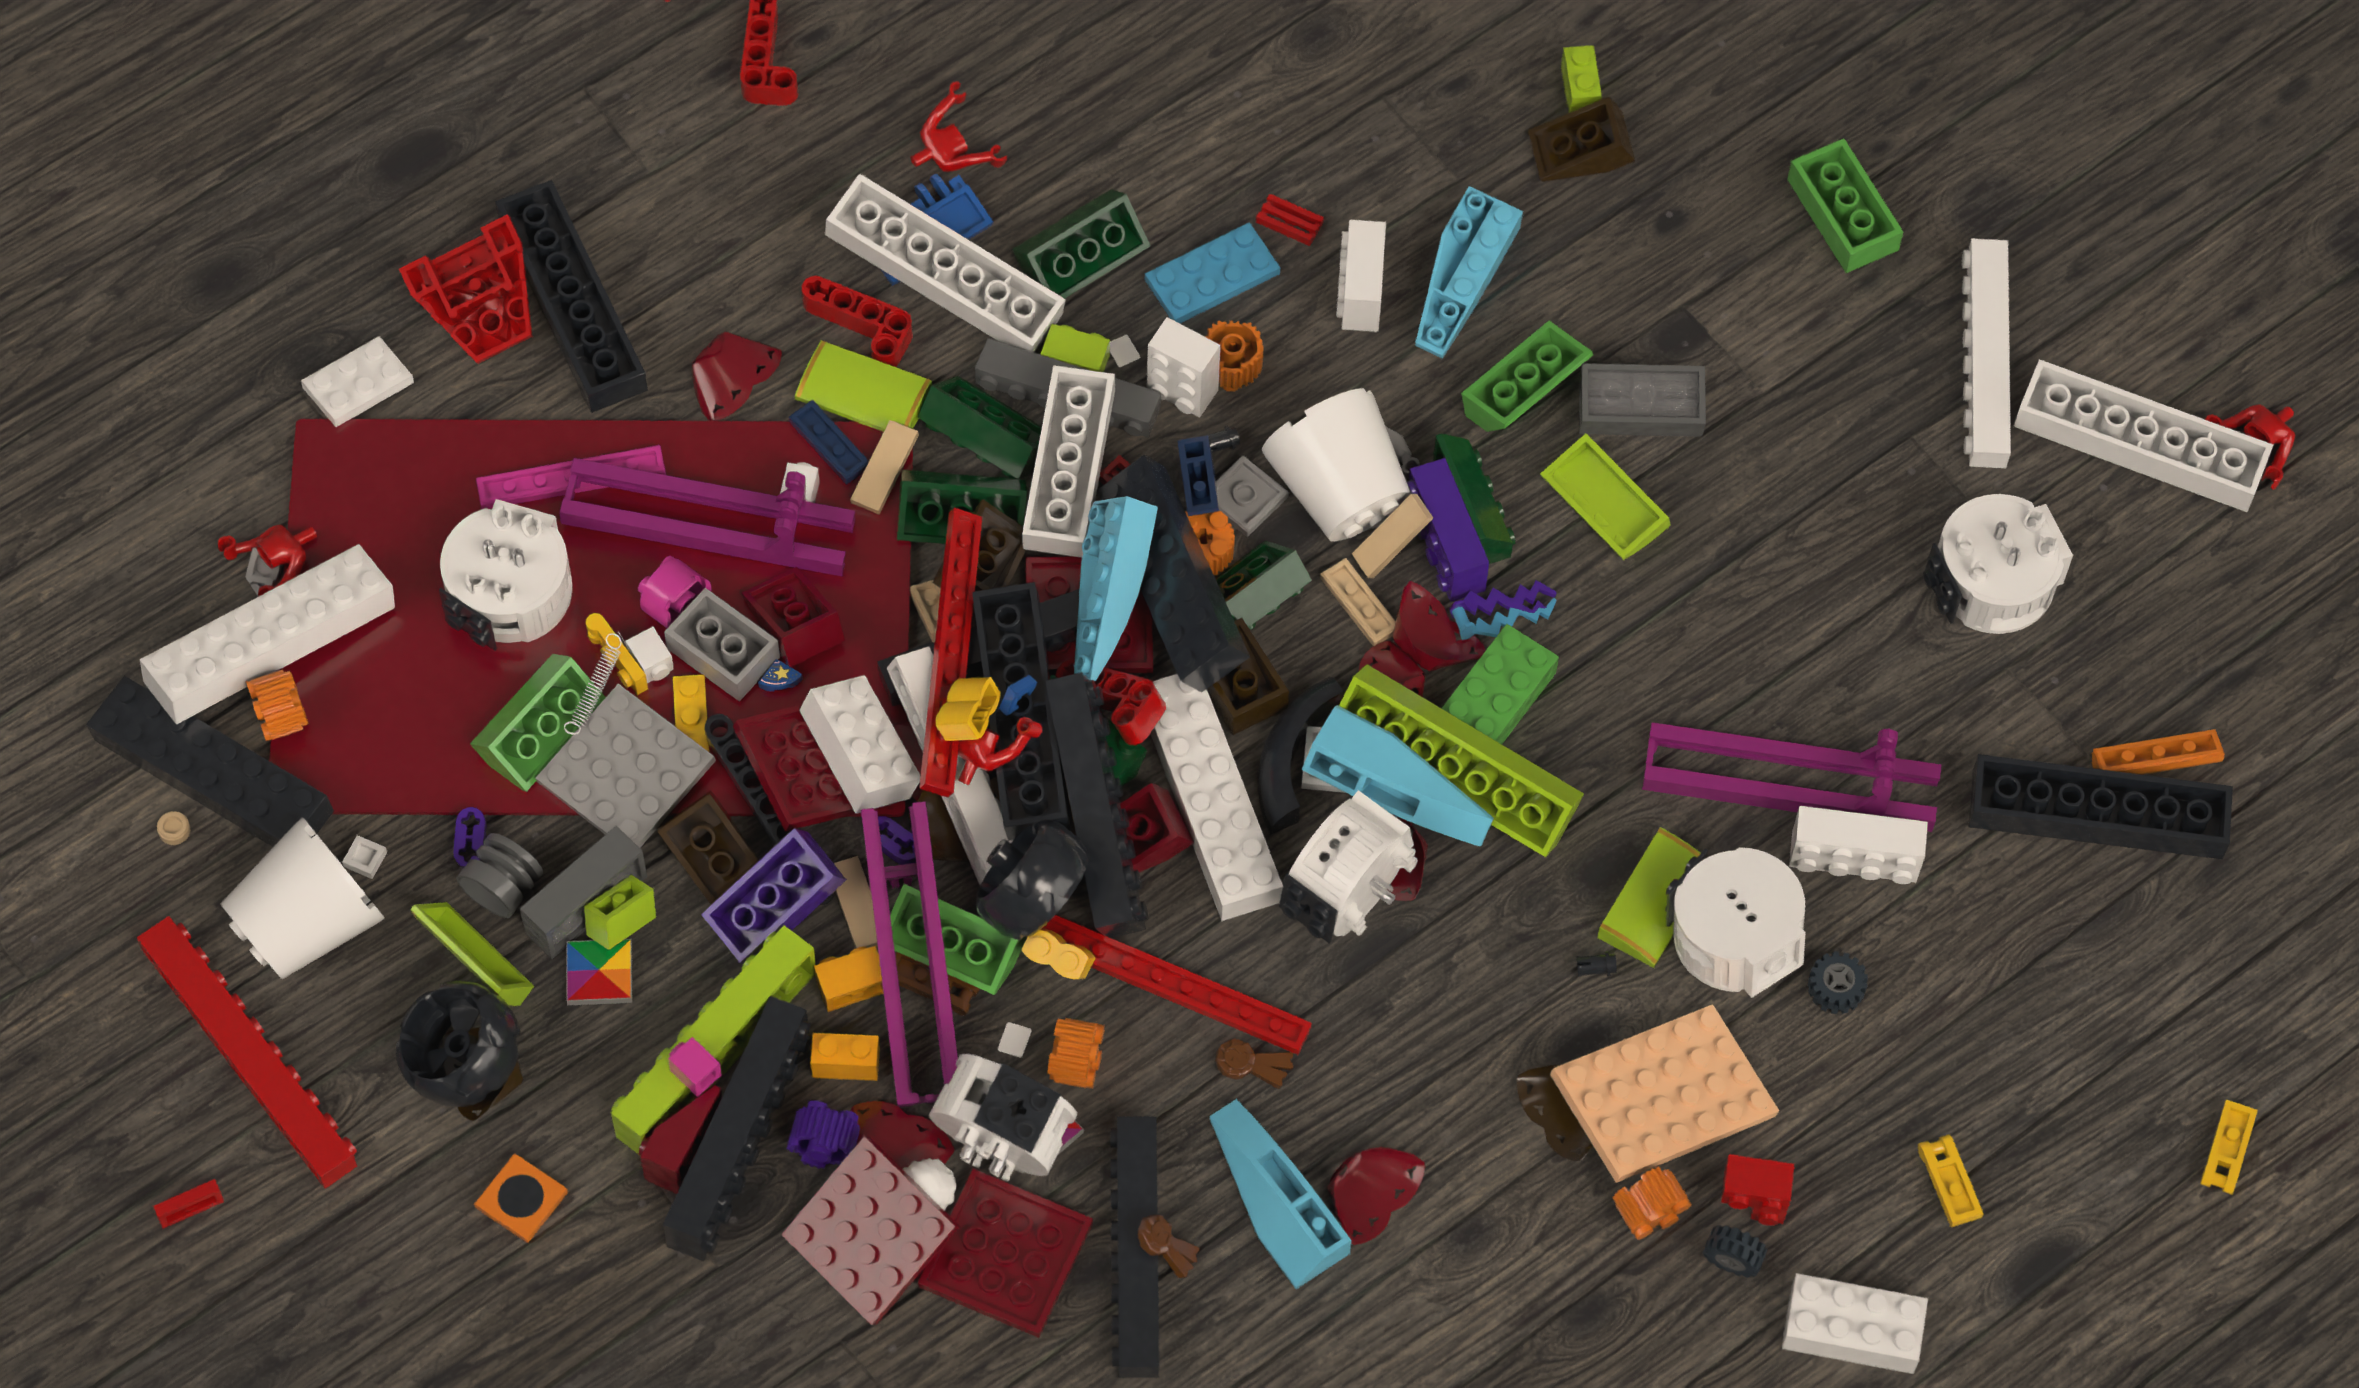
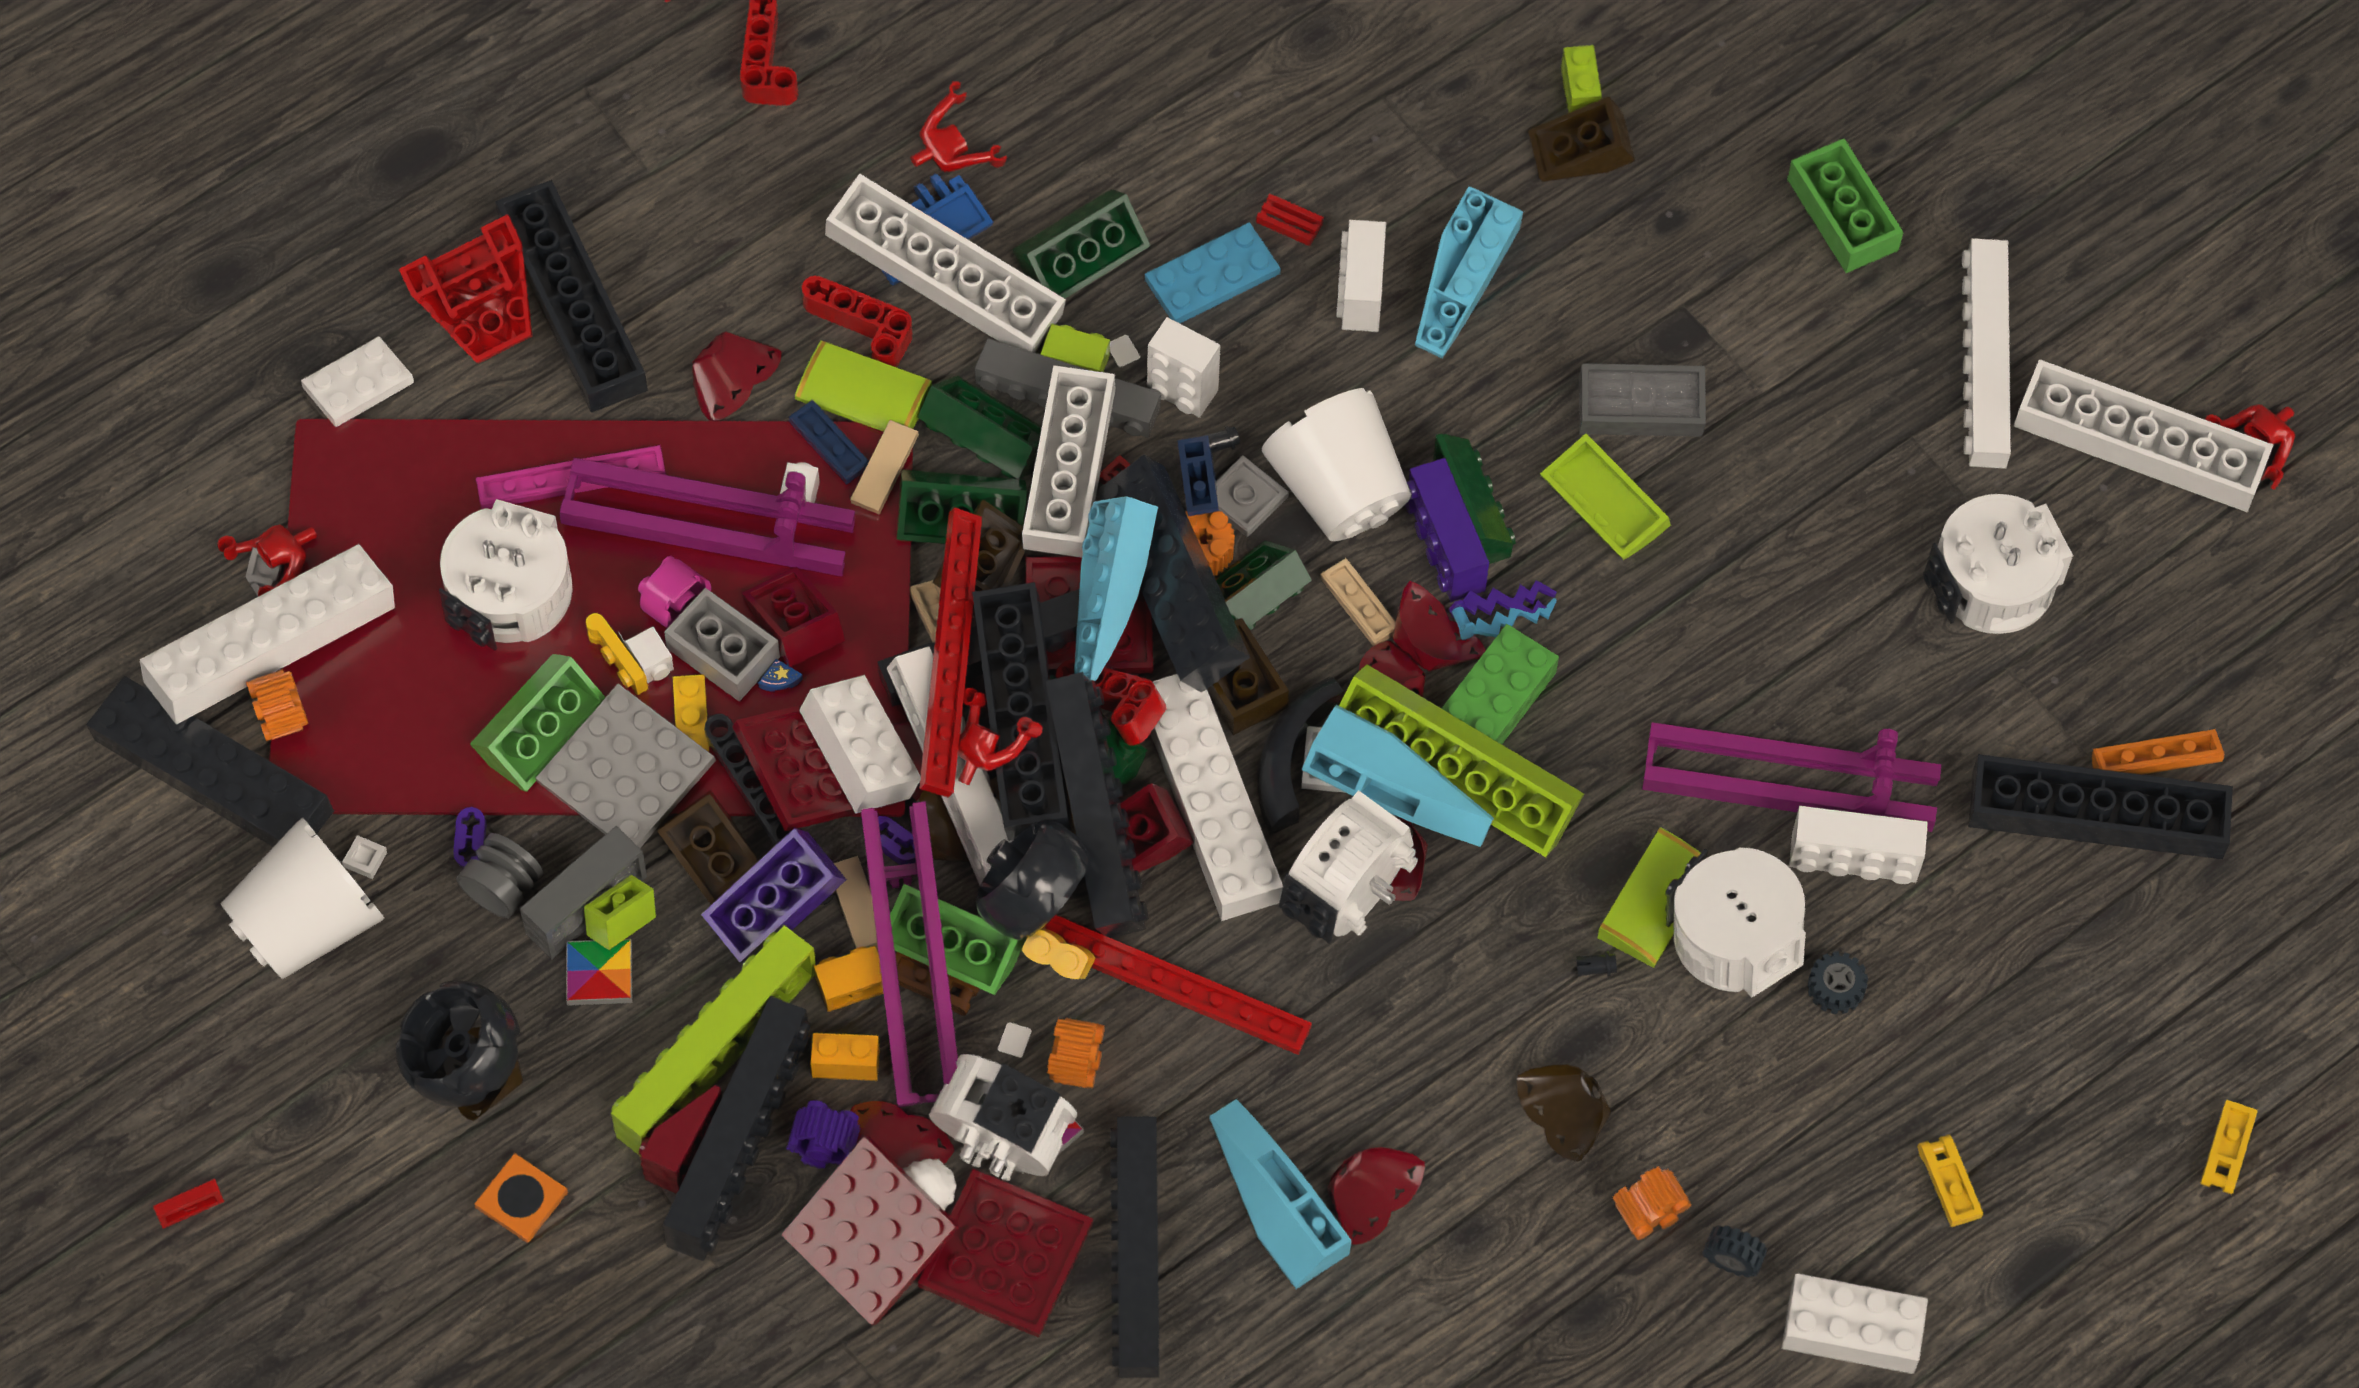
red brick [137,916,357,1189] -> none
tan tile [157,811,191,845] -> none
lime slope [411,902,534,1006] -> none
white piece [564,633,622,735] -> none
dark pink brick [668,1037,721,1097] -> none
yellow brick [936,677,1001,741] -> none
blue tile [999,675,1037,716] -> none
reddish brown piece [1138,1215,1200,1278] -> none
orange brick [1205,320,1264,392] -> none
reddish brown piece [1215,1039,1293,1089] -> none
tan tile [1352,494,1433,578] -> none
light grey arm [1385,426,1420,479] -> none
bright green slope [1461,321,1593,432] -> none
light nougat plate [1550,1004,1779,1183] -> none
red brick [1721,1154,1795,1226] -> none

